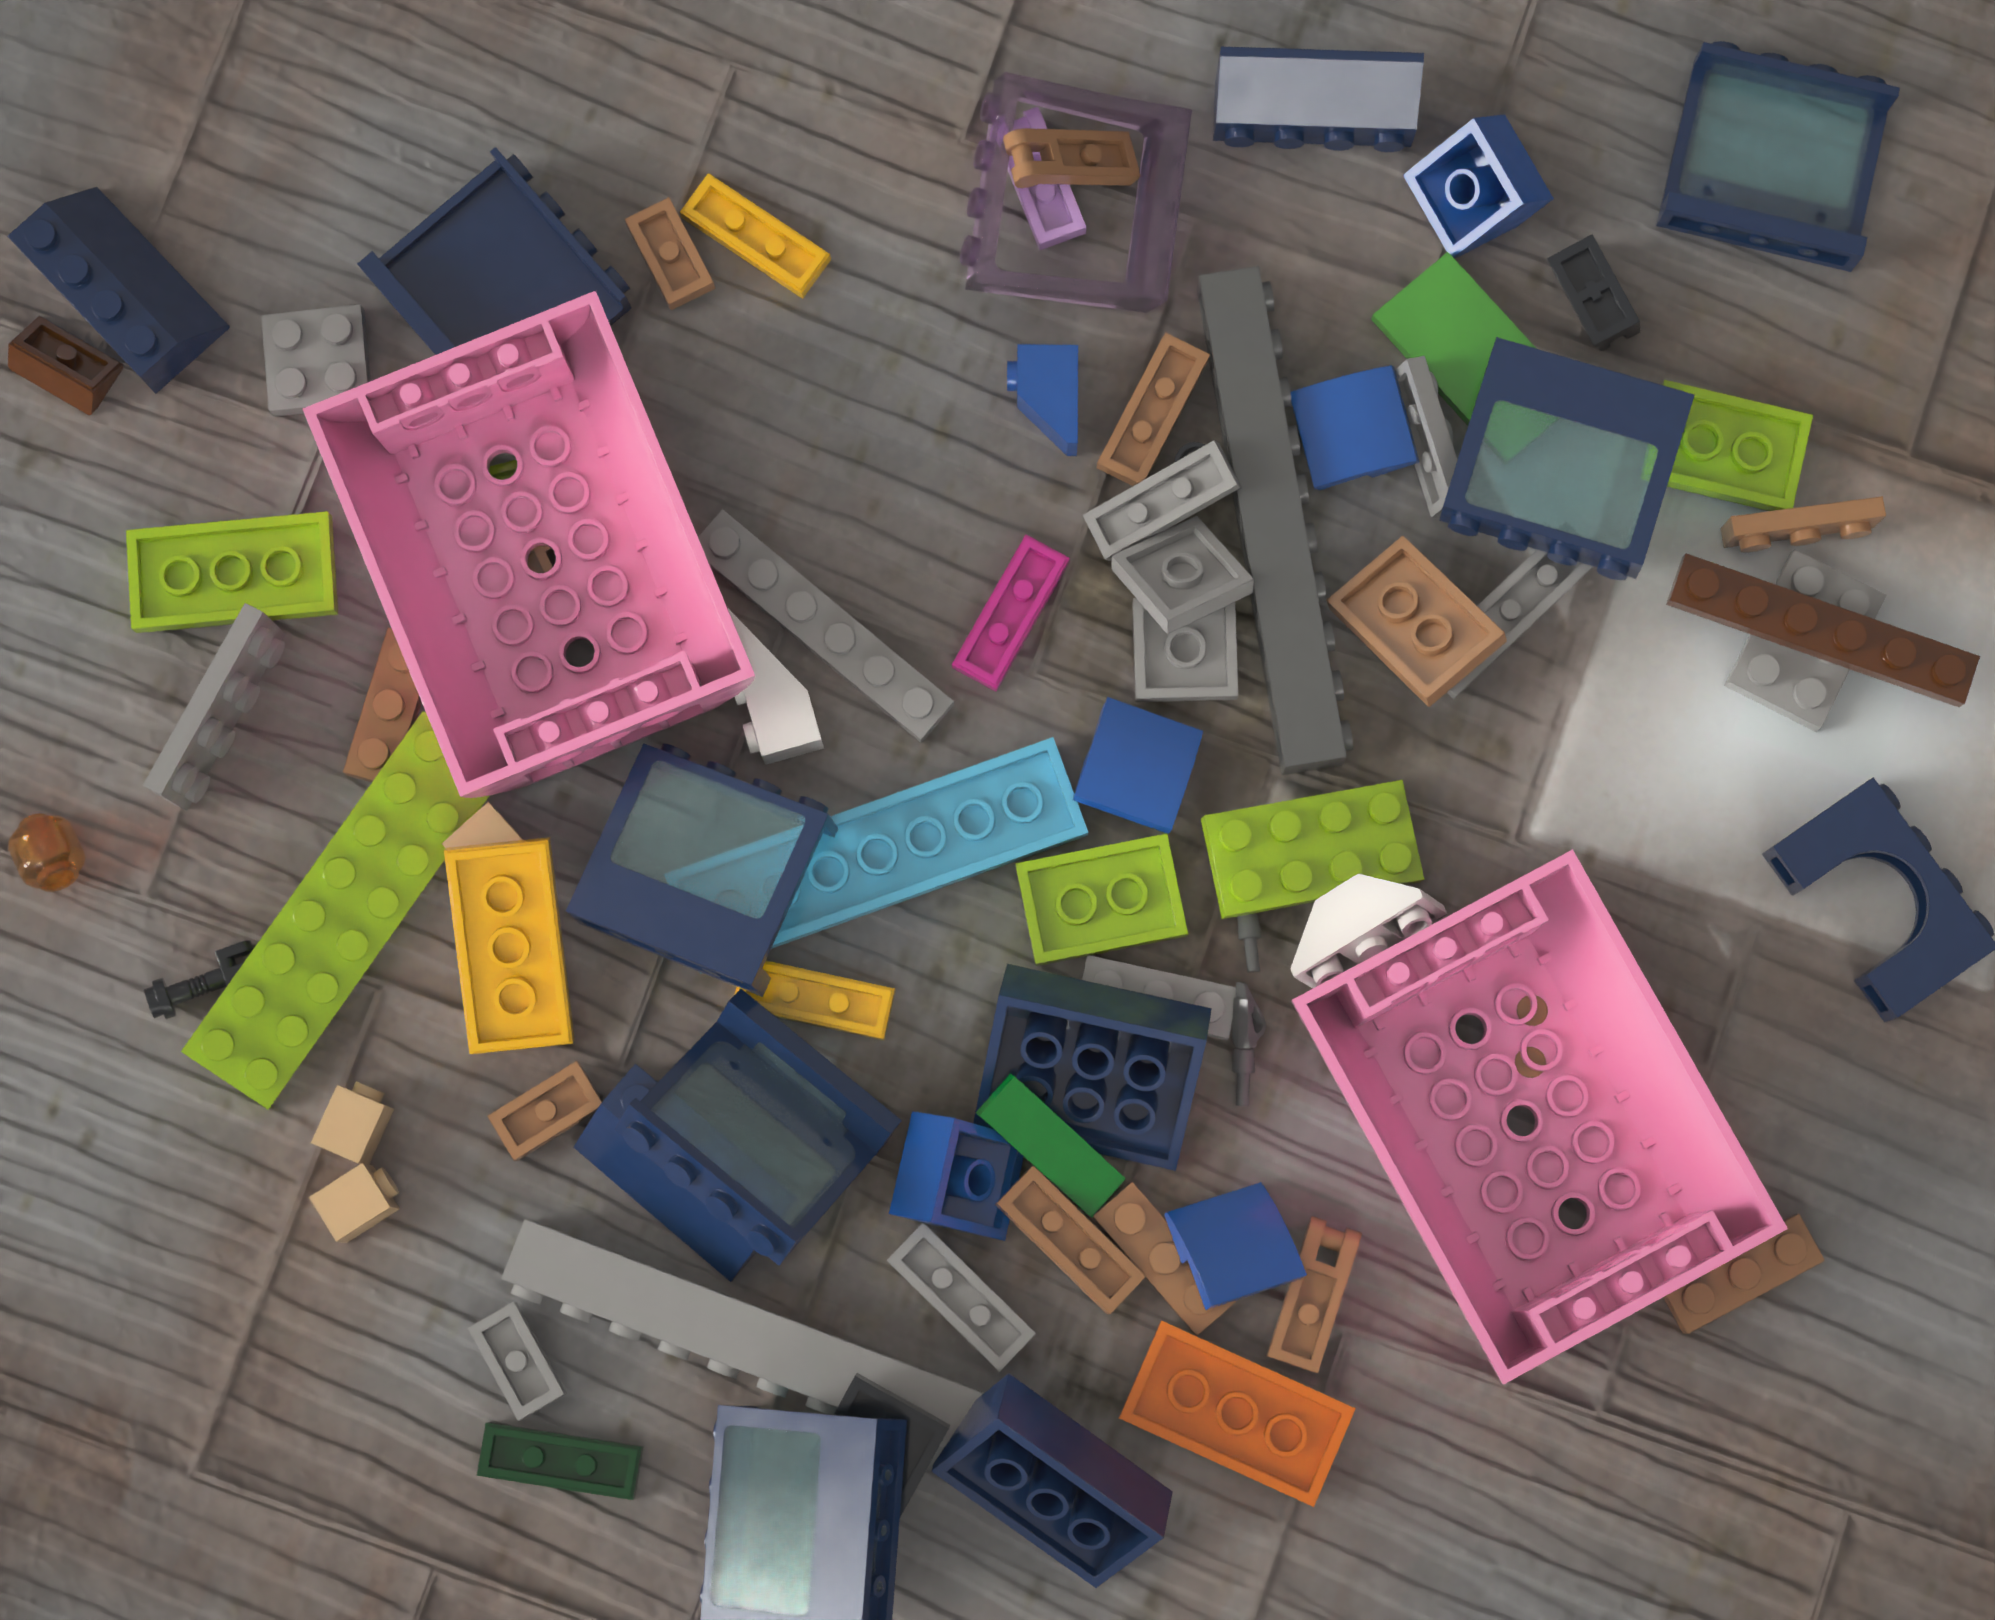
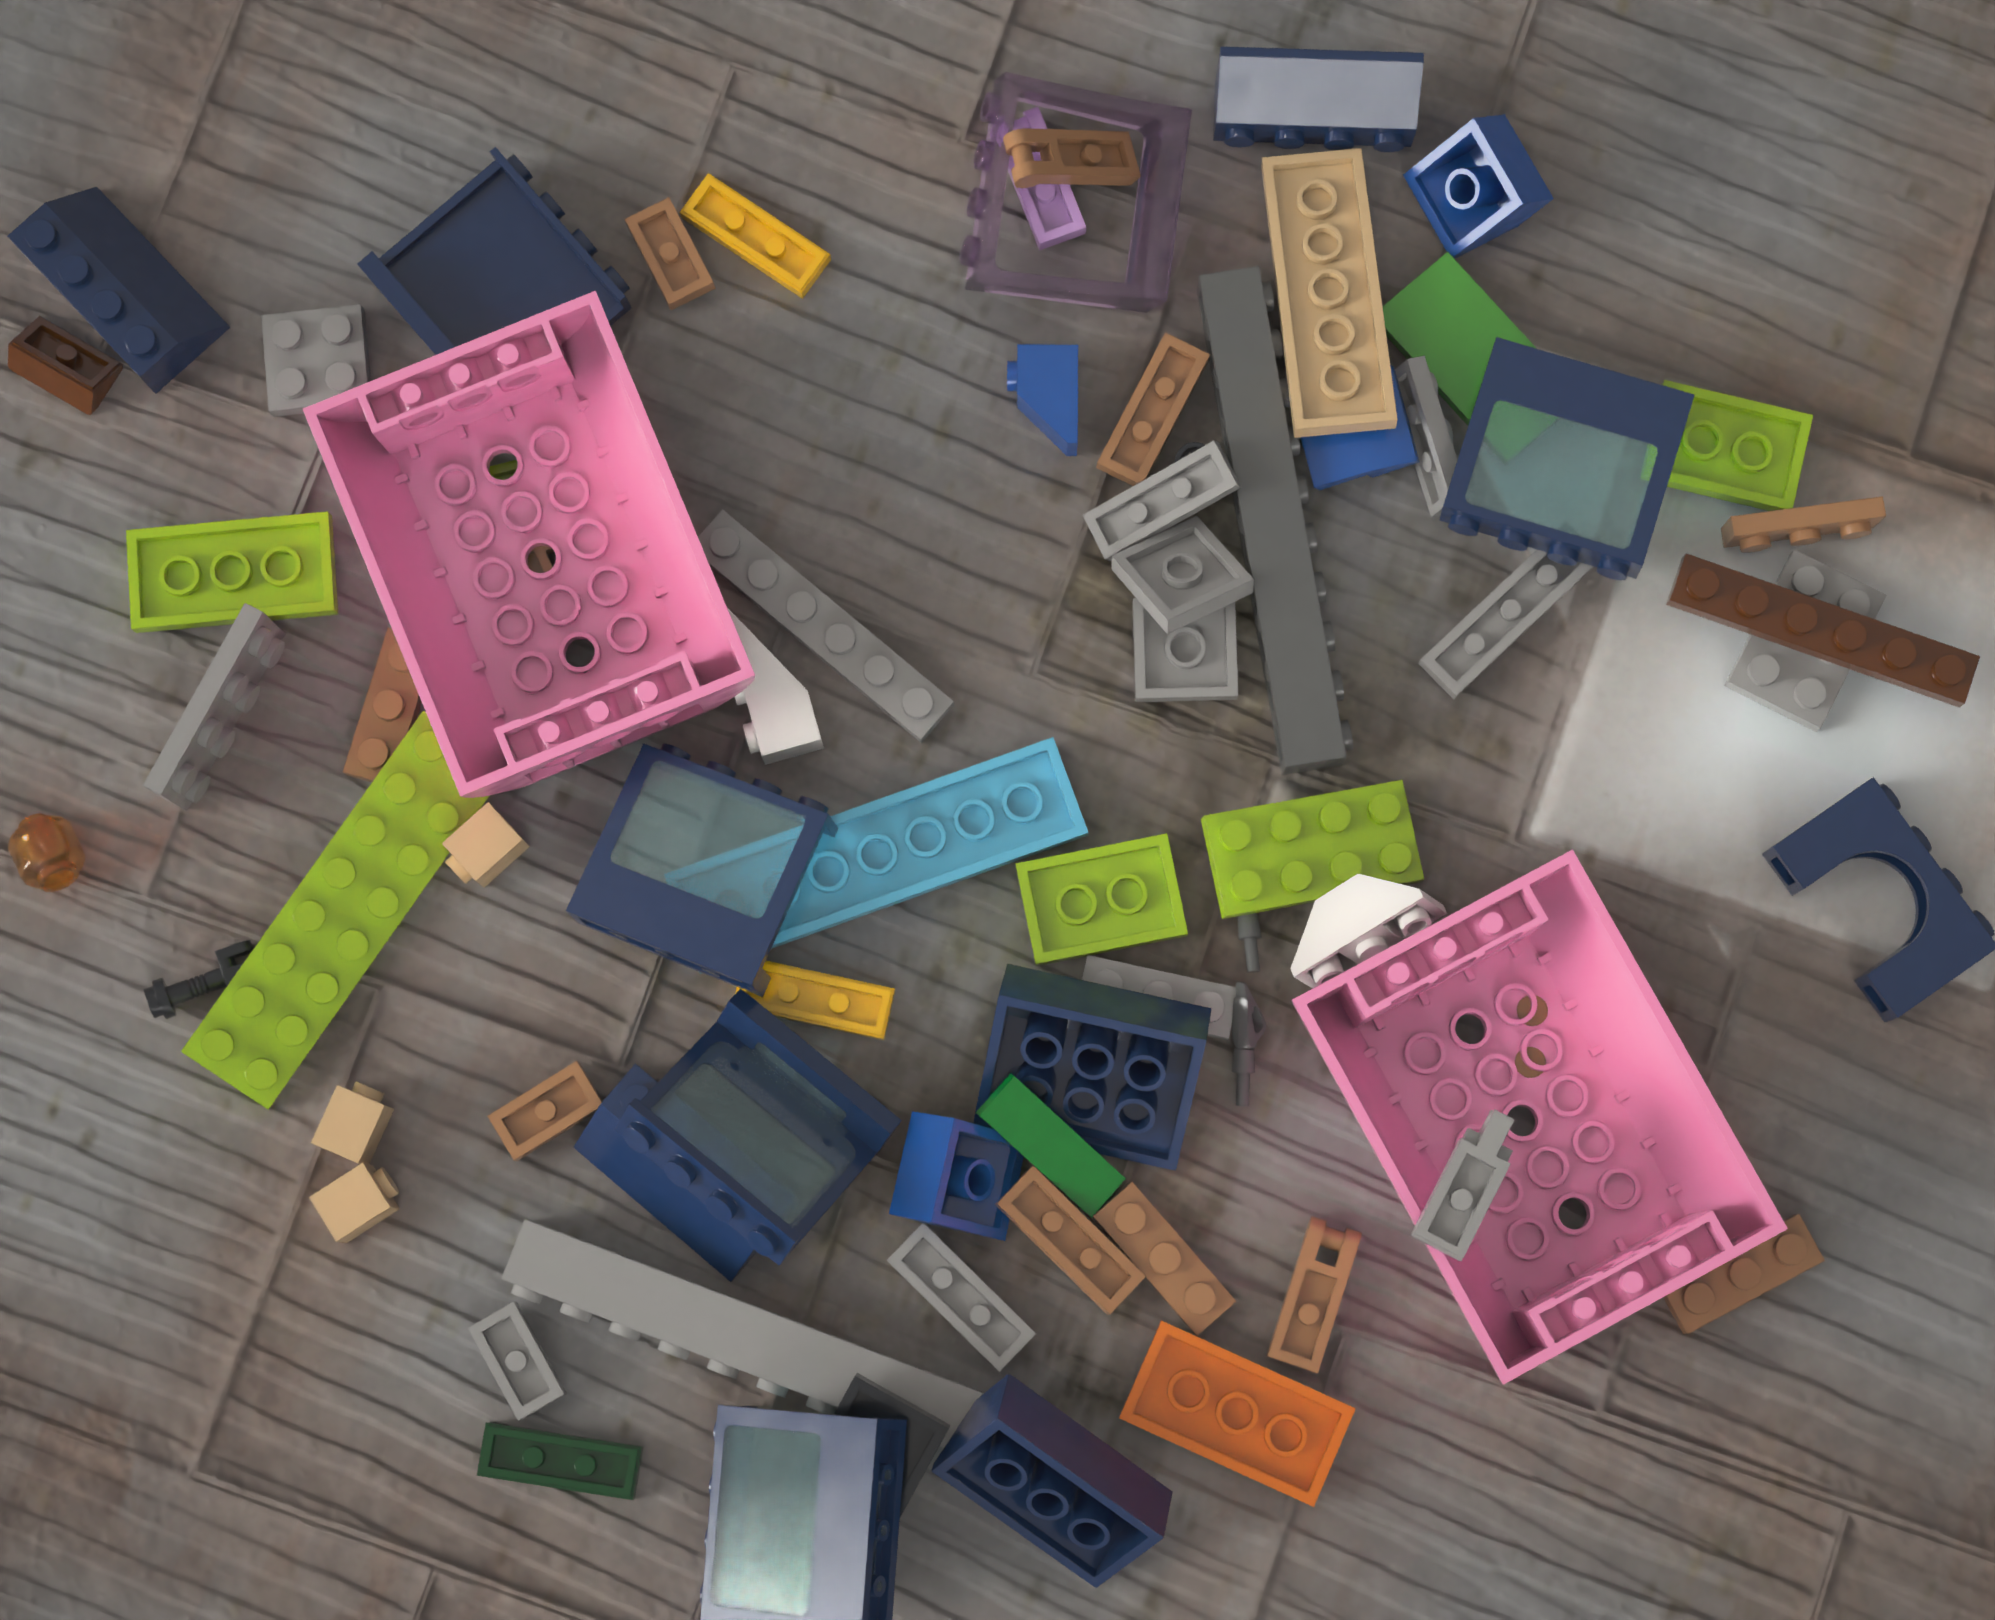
yellow tile [444,837,575,1054] -> none
dark pink tile [952,535,1070,692] -> none
blue slope [1072,697,1203,834] -> none
blue slope [1164,1182,1307,1310] -> none
medium nougat plate [1326,536,1507,707] -> none
black hinge [1547,234,1640,351] -> none
clear light blue panel [1656,41,1900,272] -> none
none -> tan plate [1261,148,1398,438]
none -> light grey hinge [1410,1109,1515,1261]

